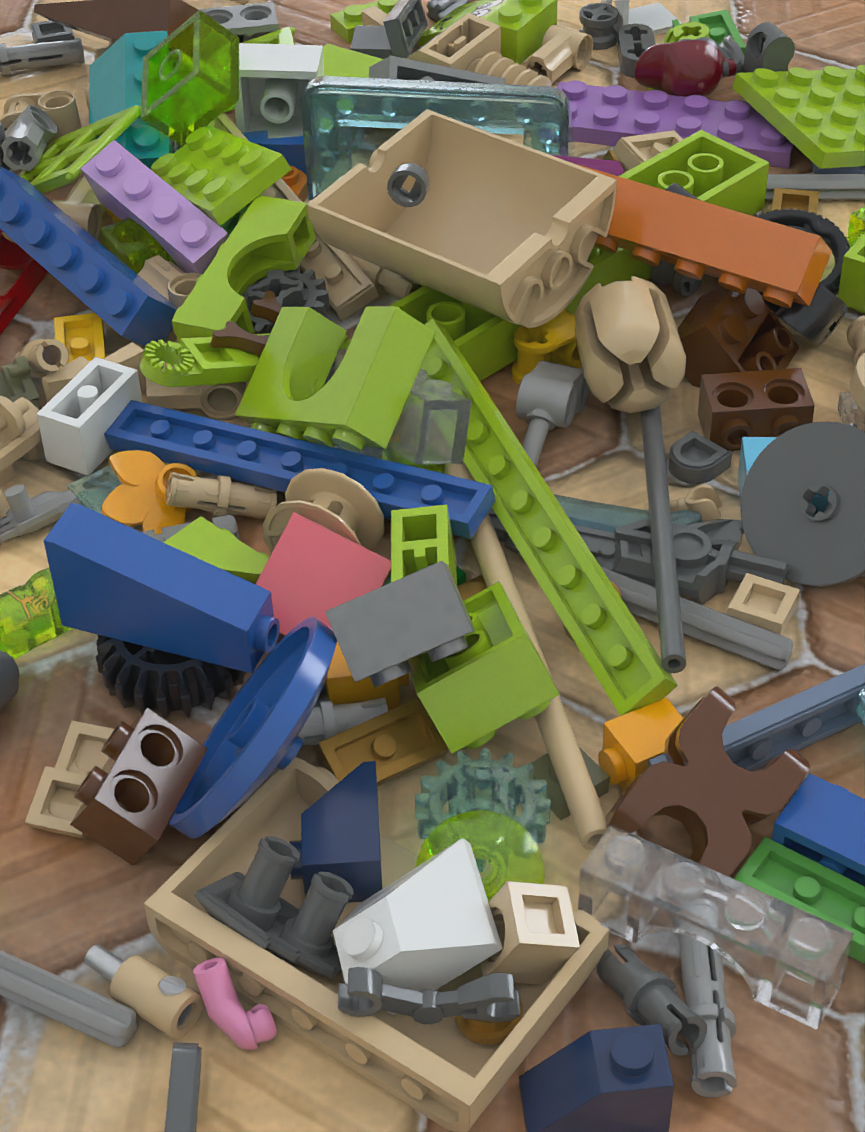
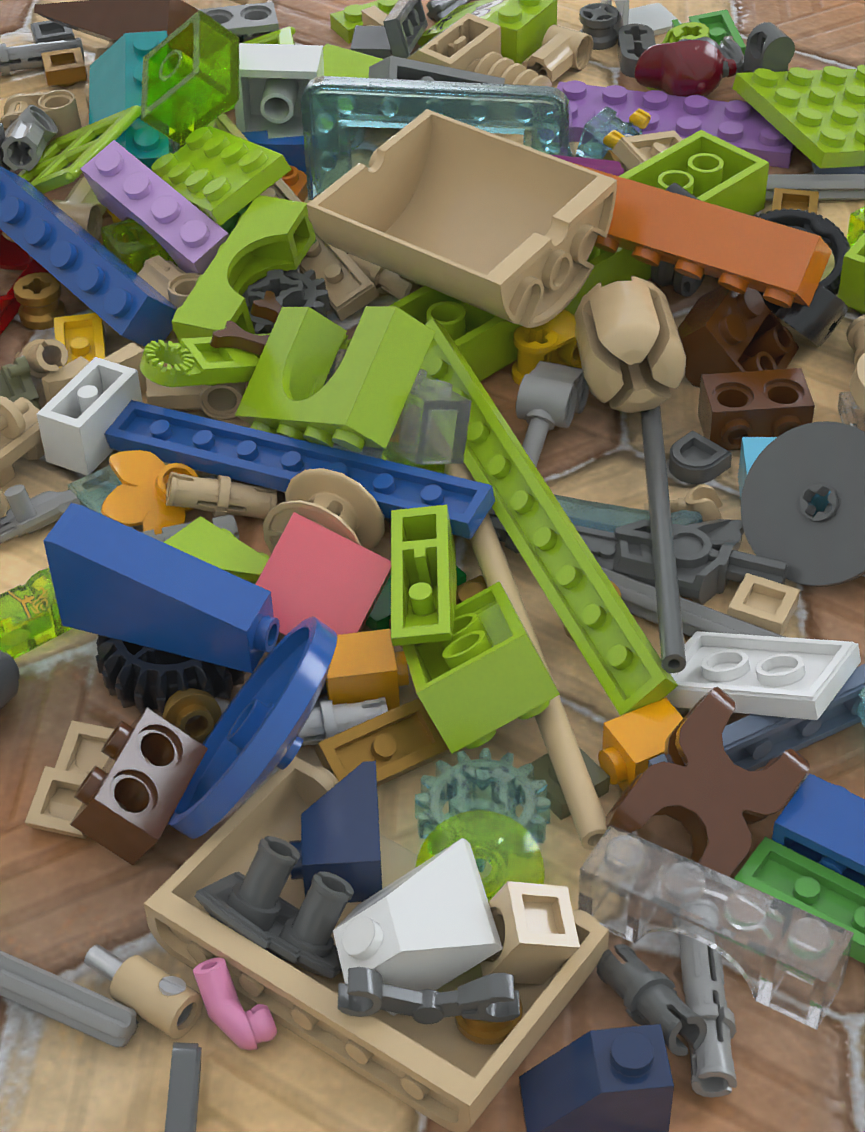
flat silver brick [325,561,476,688] -> none
dark grey hinge [387,162,429,207] -> none
none -> pearl gold wheel [13,273,66,330]
none -> pearl gold plate [41,47,87,87]
none -> pearl gold plate [162,688,222,743]
none -> clear light blue piece [575,106,651,159]
none -> white tile [664,631,861,720]

